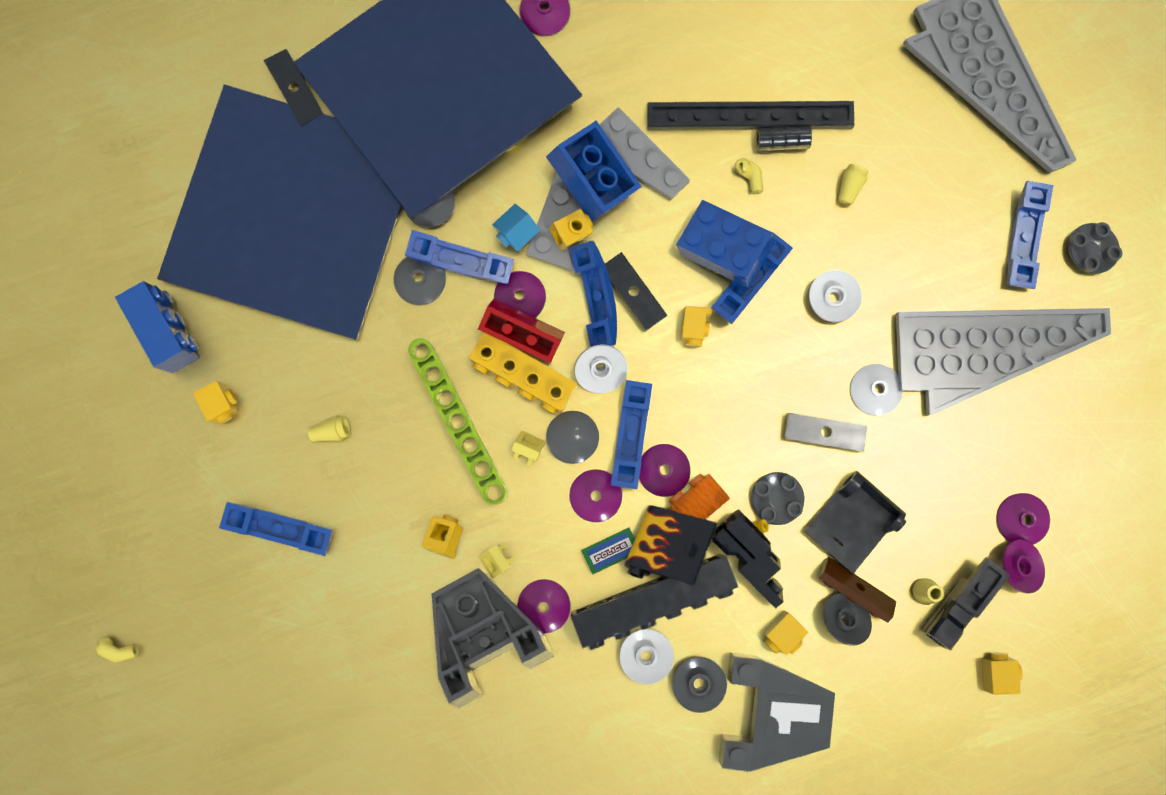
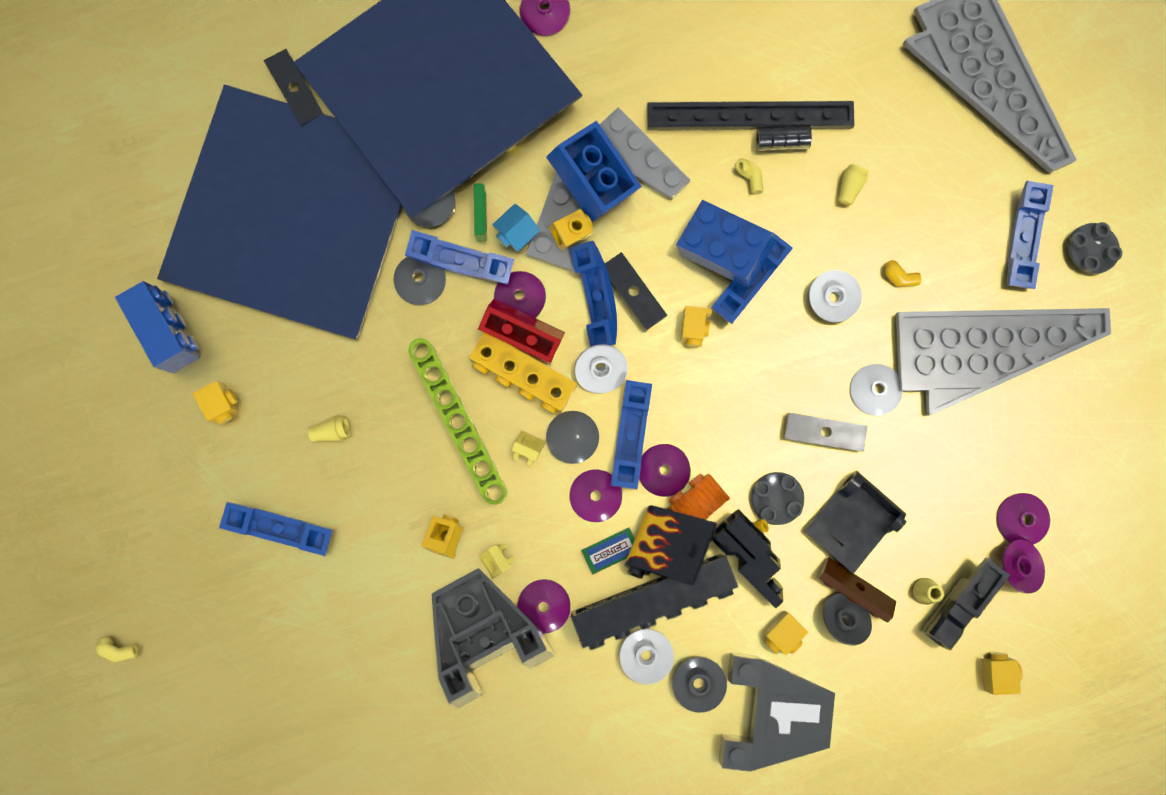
none -> green tile [474,183,487,242]
none -> yellow arm [884,260,922,287]

